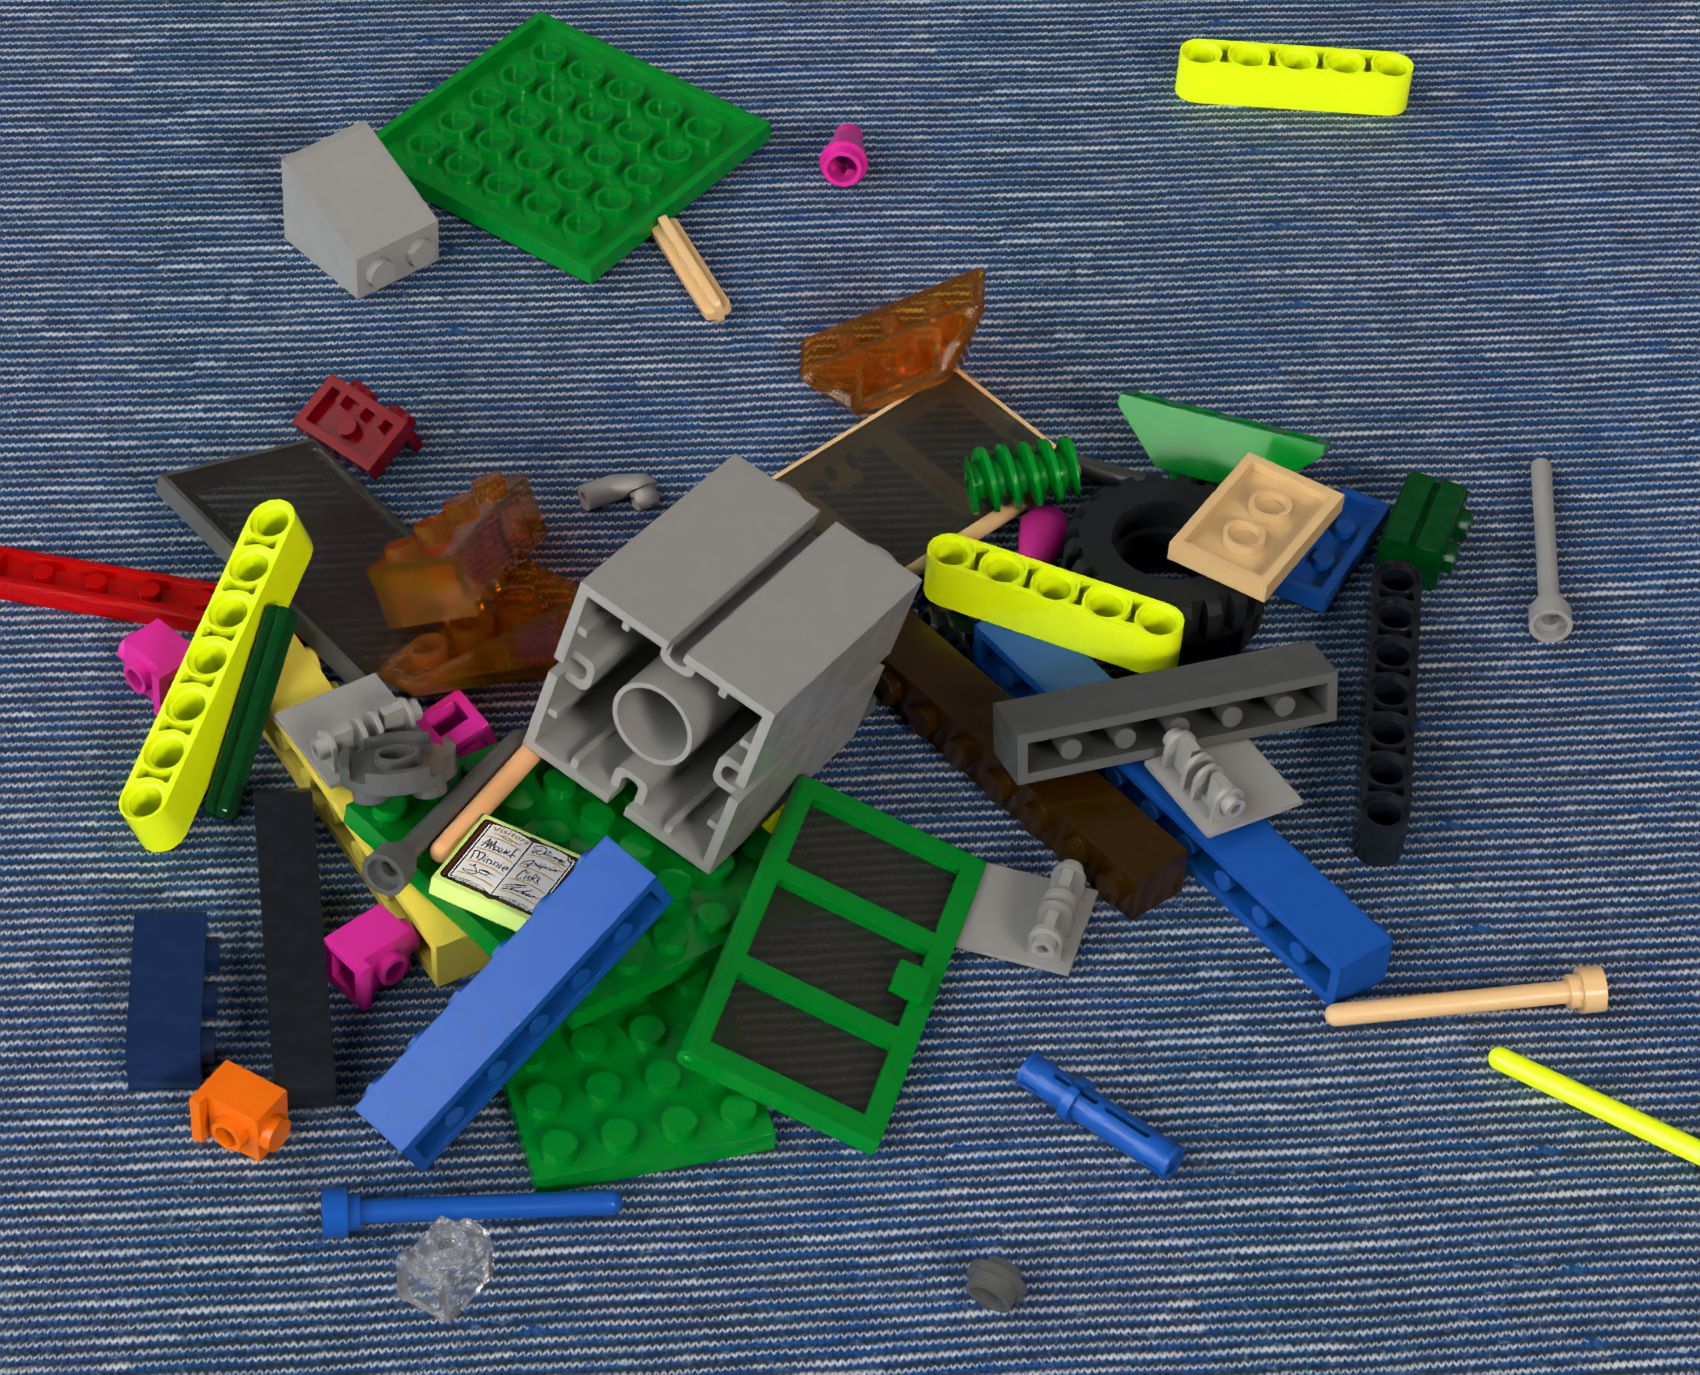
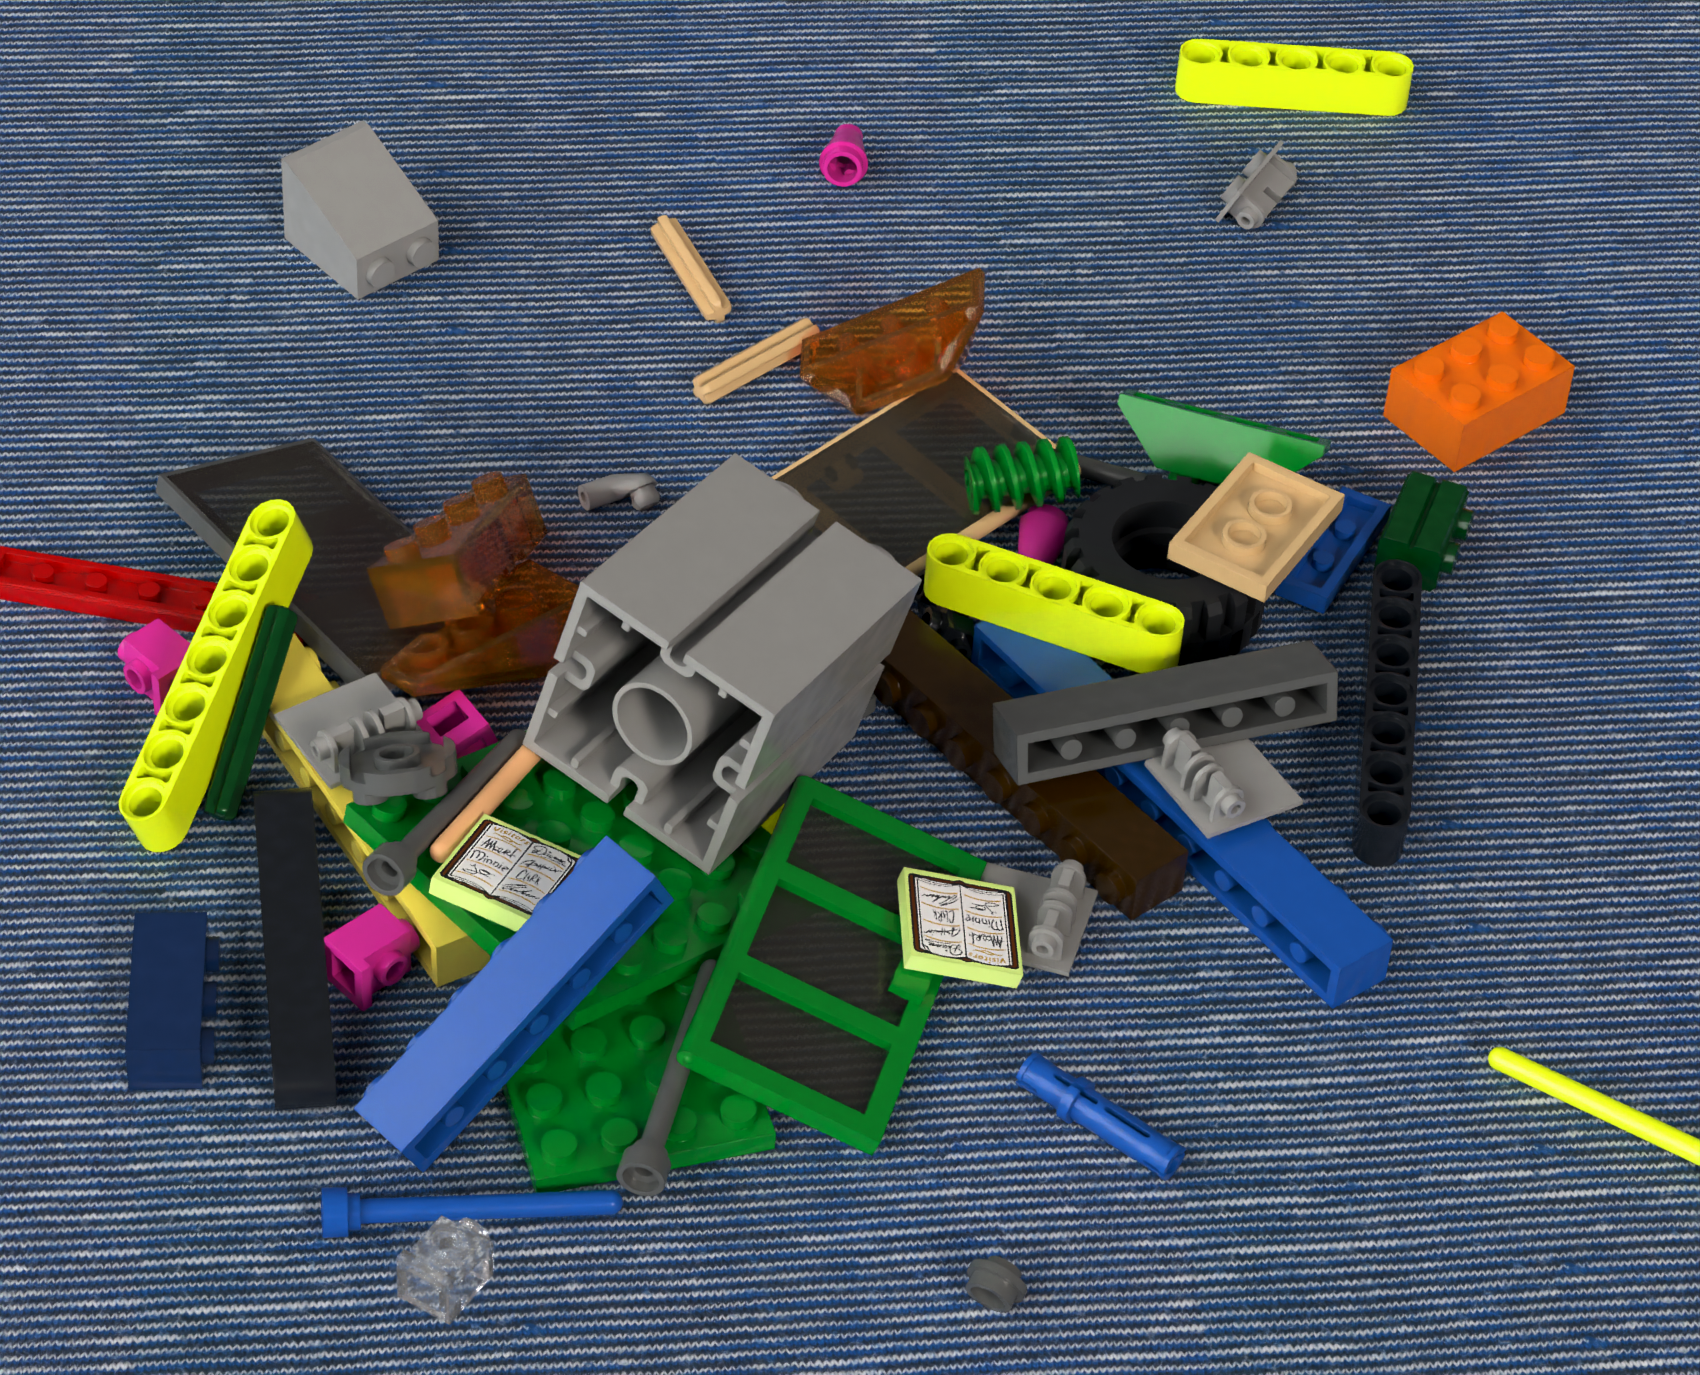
orange brick [189,1059,291,1162] -> none
dark red bracket [292,374,424,480] -> none
green plate [375,11,771,284] -> none
tan piece [1324,965,1608,1027] -> none
light grey piece [1528,458,1573,642] -> none
none -> dark grey piece [616,959,717,1196]
none -> tan axle [692,318,820,404]
none -> tile [897,867,1023,988]
none -> light grey hinge [1215,140,1297,229]
none -> orange brick [1383,311,1575,472]

